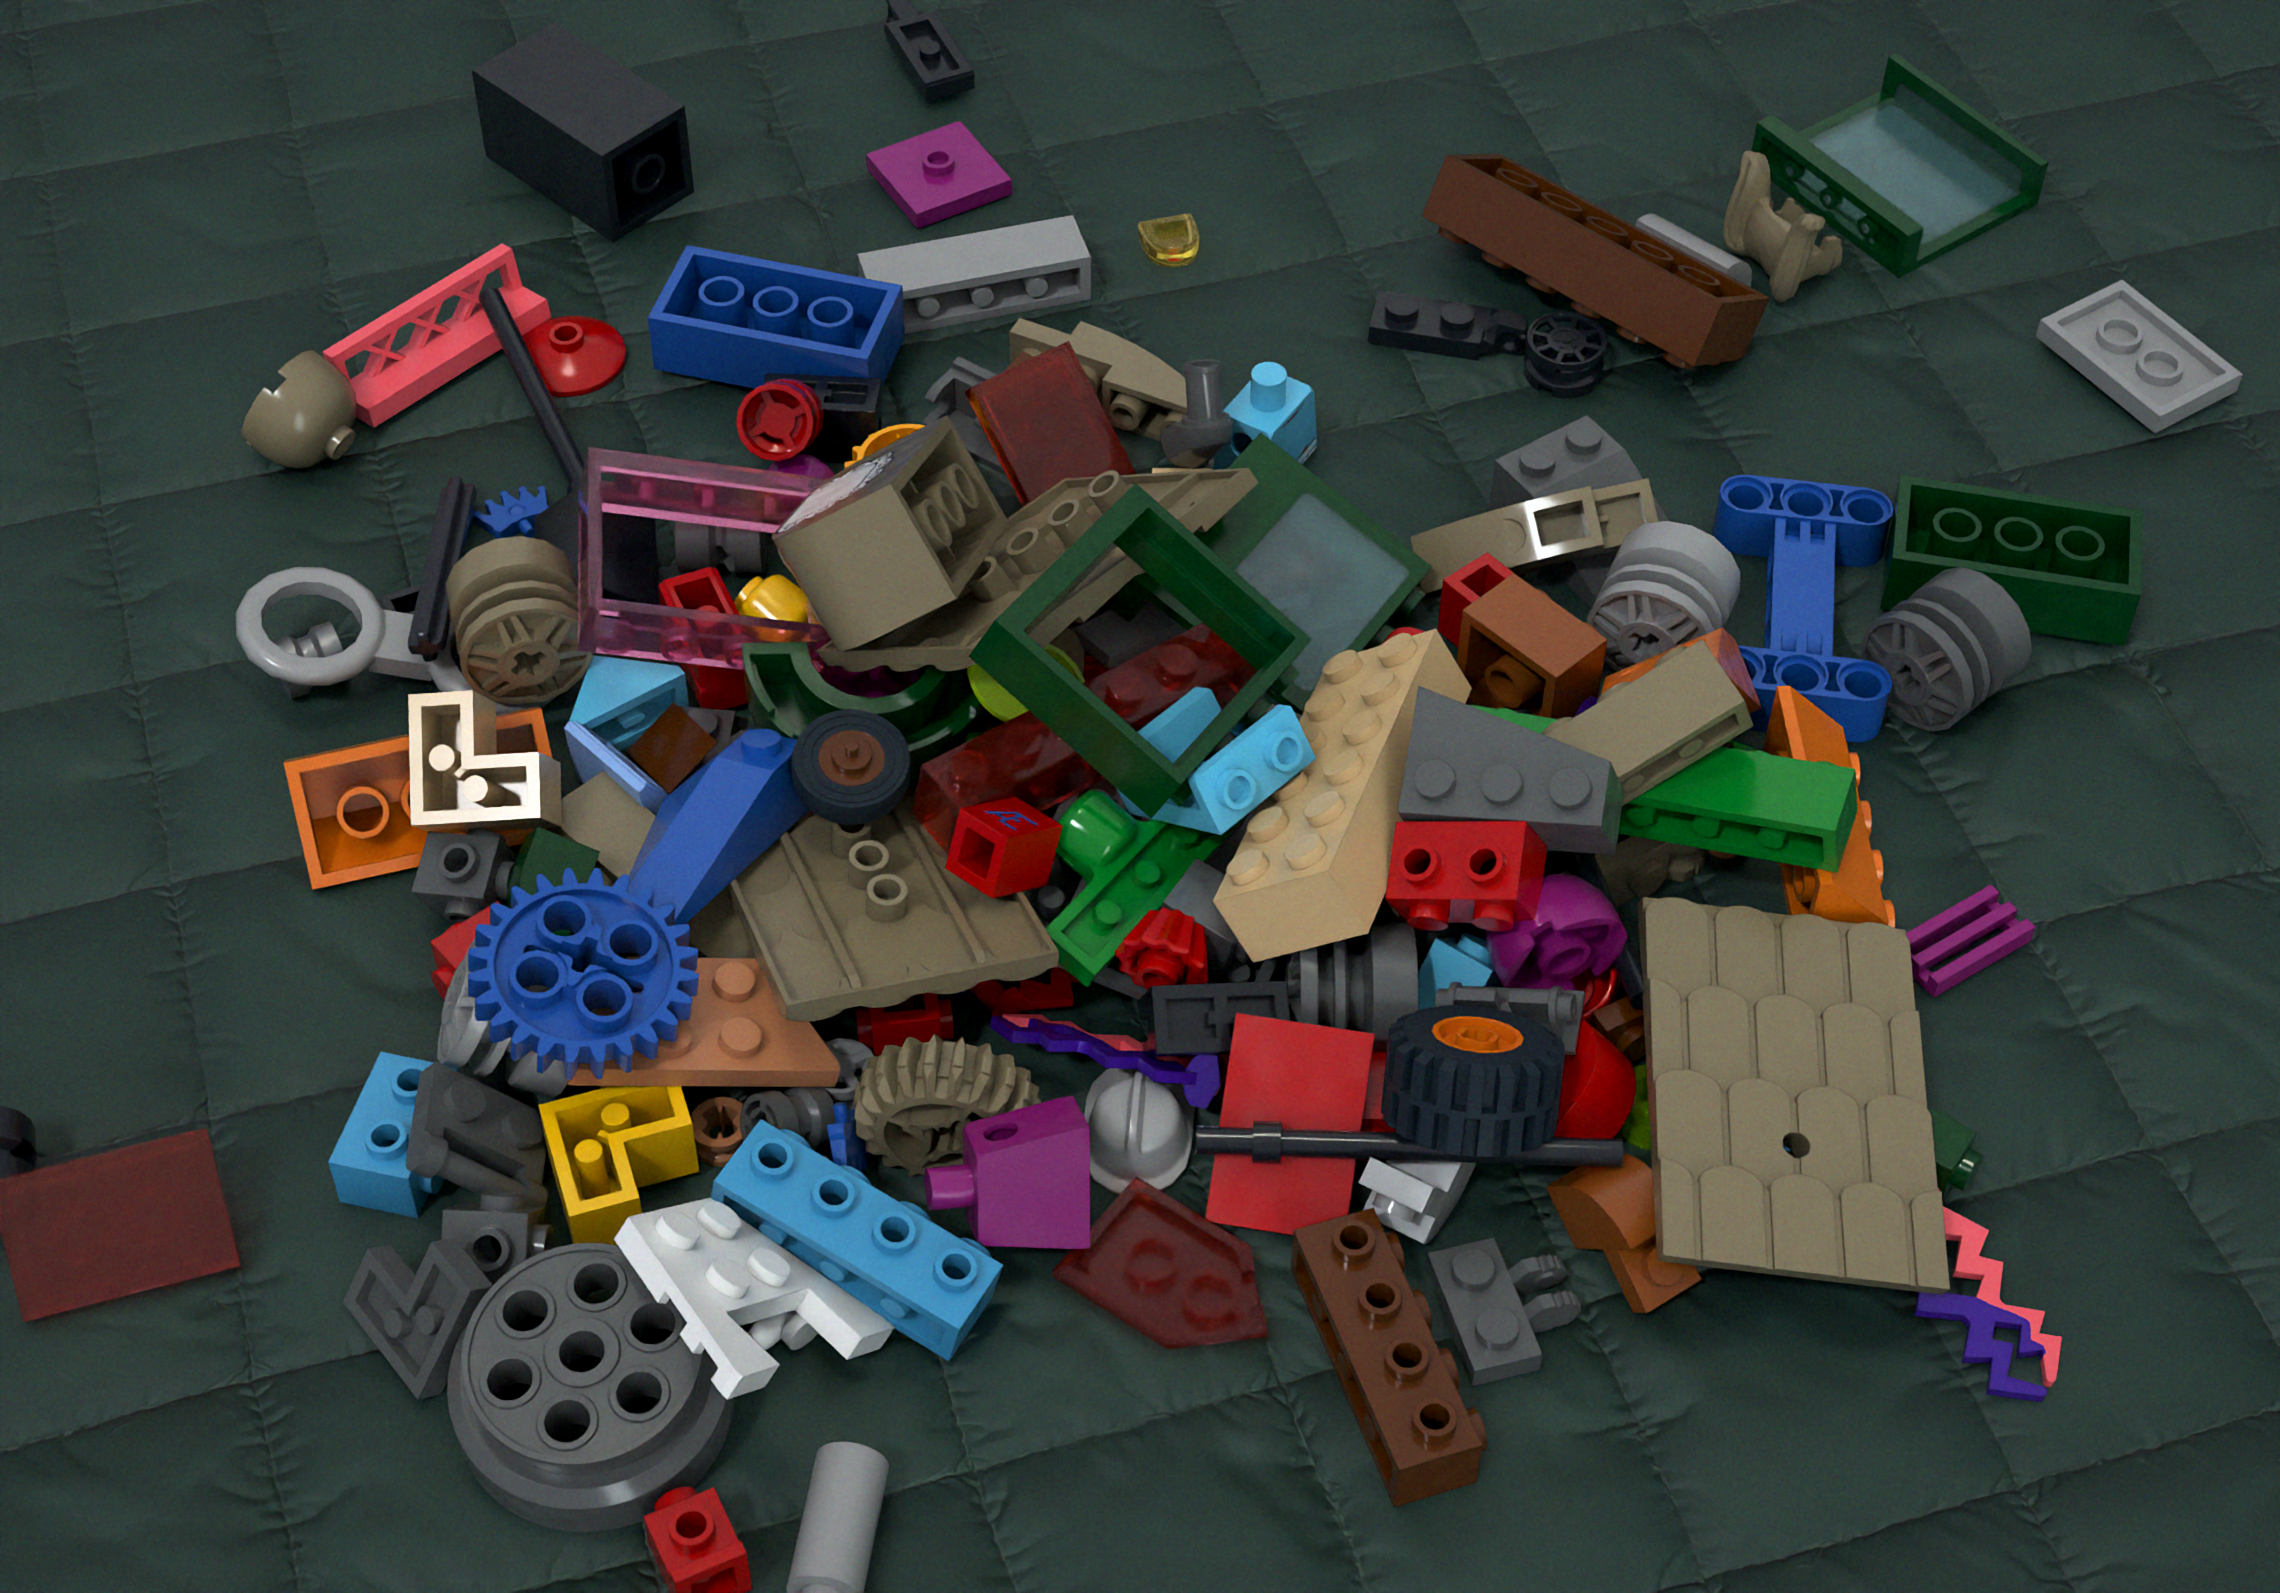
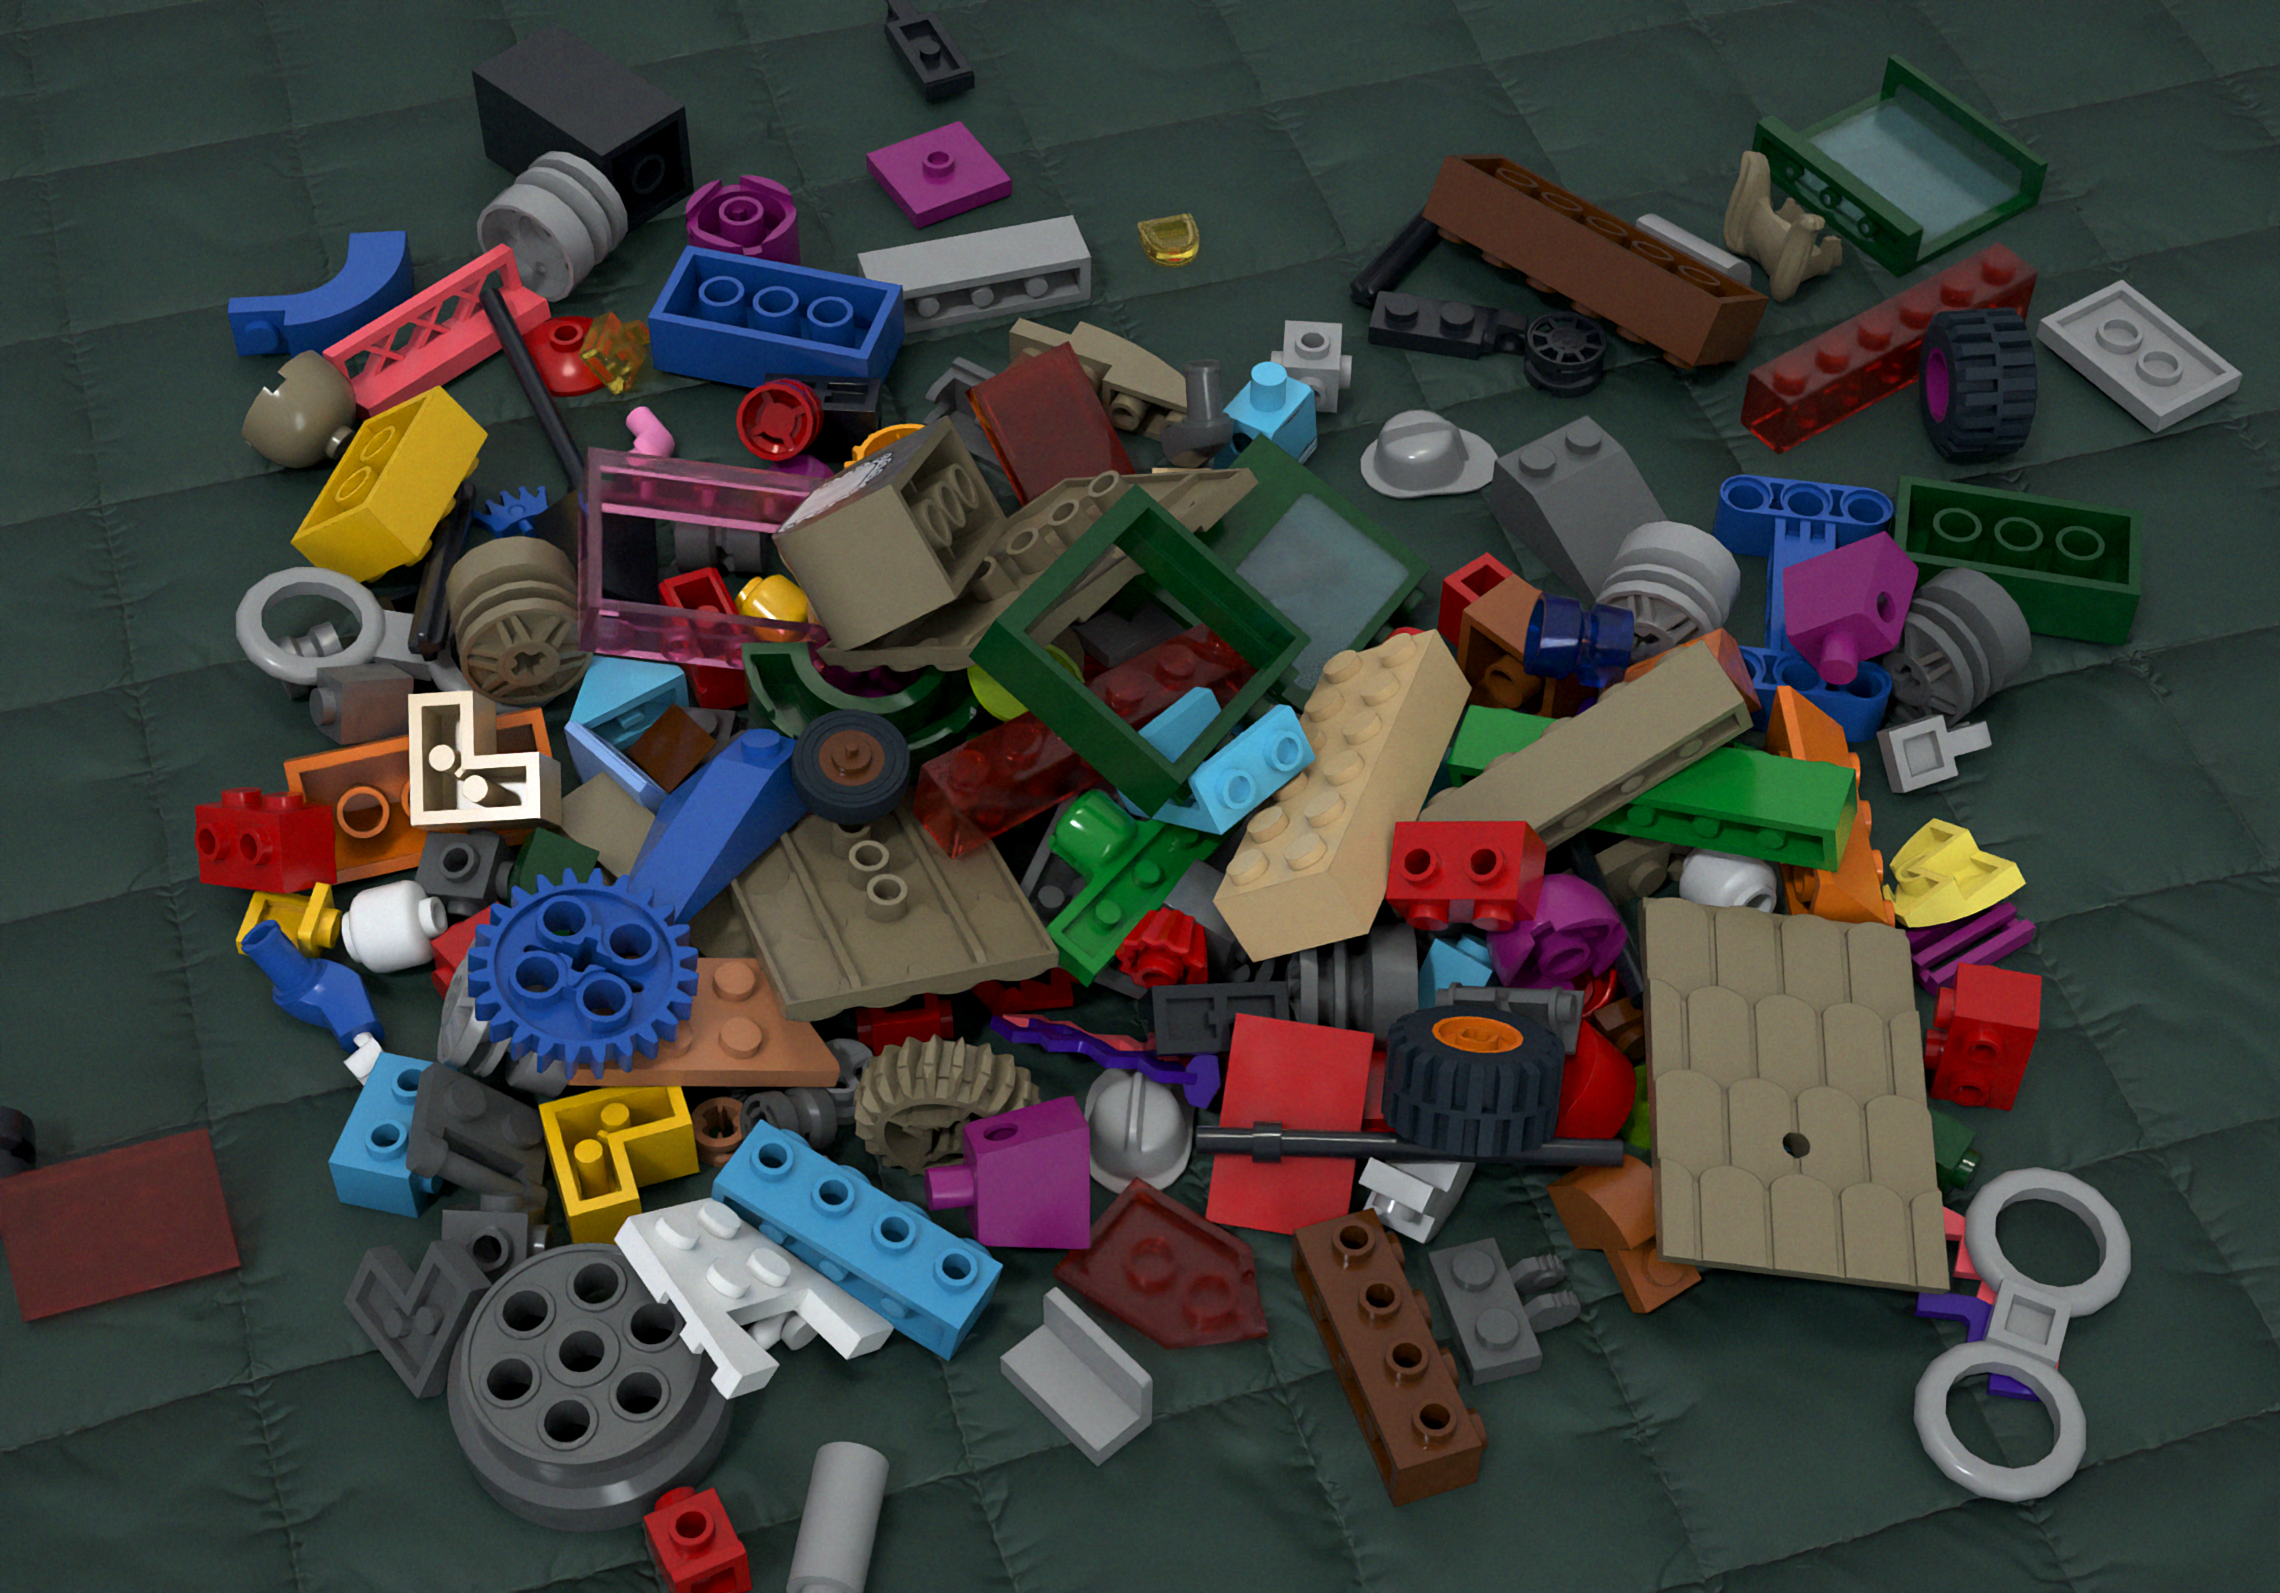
blue piece [827,1102,871,1174] -> none
red brick [945,796,1063,899] -> none
dark grey wedge [1398,686,1624,855] -> none
dark tan slope [1410,478,1659,596] -> none
none -> red brick [194,787,337,894]
none -> blue arch [228,231,414,359]
none -> yellow bracket [236,882,342,959]
none -> blue arm [241,919,385,1086]
none -> yellow brick [290,385,488,583]
none -> flat silver brick [310,662,414,745]
none -> white head [342,880,448,973]
none -> light grey wheel [477,151,628,302]
none -> clear yellow tile [578,311,651,395]
none -> bright pink arm [624,406,675,478]
none -> magenta brick [686,175,801,266]
none -> light grey panel [1000,1287,1153,1467]
none -> light grey brick [1271,320,1352,413]
none -> black axle [1350,203,1440,308]
none -> light grey piece [1361,410,1498,499]
none -> clear blue wheel [1523,592,1634,690]
none -> white head [1679,847,1777,913]
none -> clear red brick [1740,242,2038,455]
none -> magenta torso [1783,531,1919,685]
none -> light grey plate [1876,715,1992,793]
none -> light yellow brick [1882,818,2026,928]
none -> light grey bar [1913,1167,2131,1503]
none -> black wheel [1919,307,2037,457]
none -> red brick [1922,962,2042,1111]

